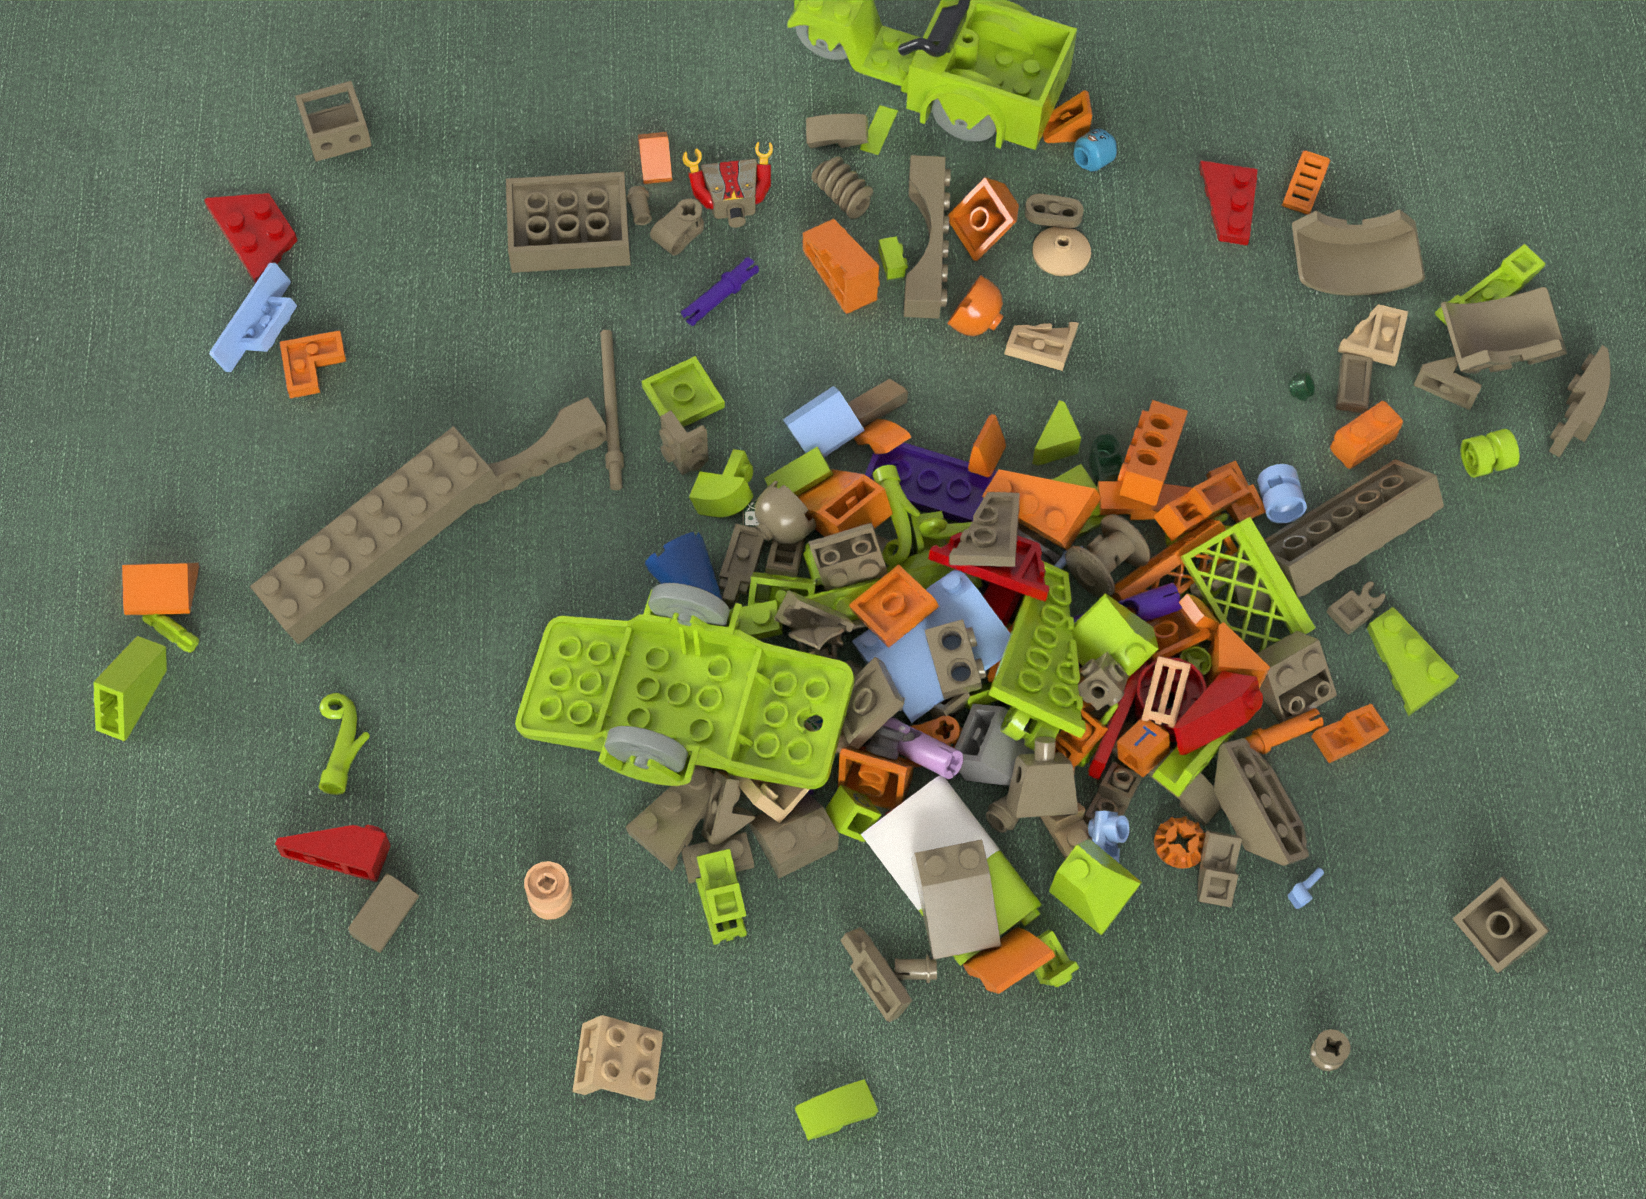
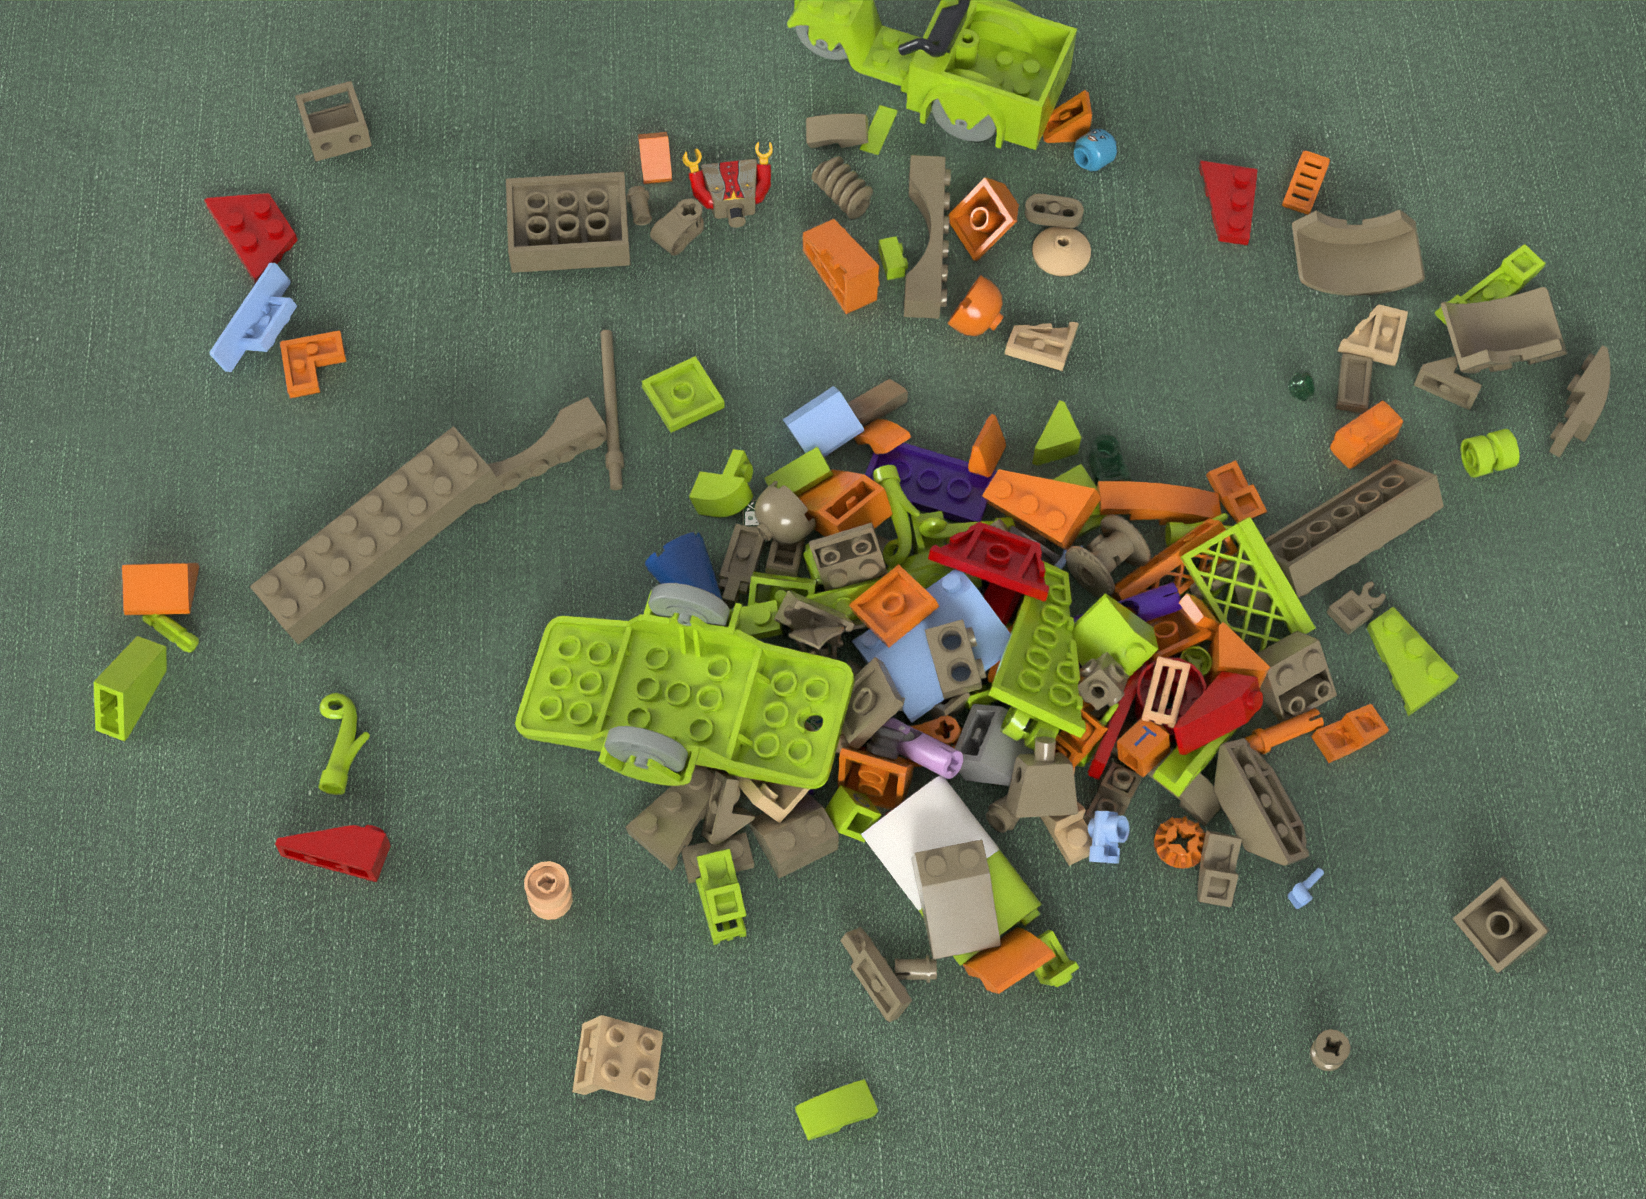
dark tan slope [348,873,419,953] -> none
dark tan bracket [659,411,709,475] -> none
dark purple pin [681,257,759,326] -> none
dark tan wing [949,492,1020,567] -> none
lime slope [1049,839,1142,935] -> none
orange brick [1117,400,1188,506] -> none
orange slope [1153,467,1249,542] -> none
light blue wheel [1257,464,1307,523] -> none

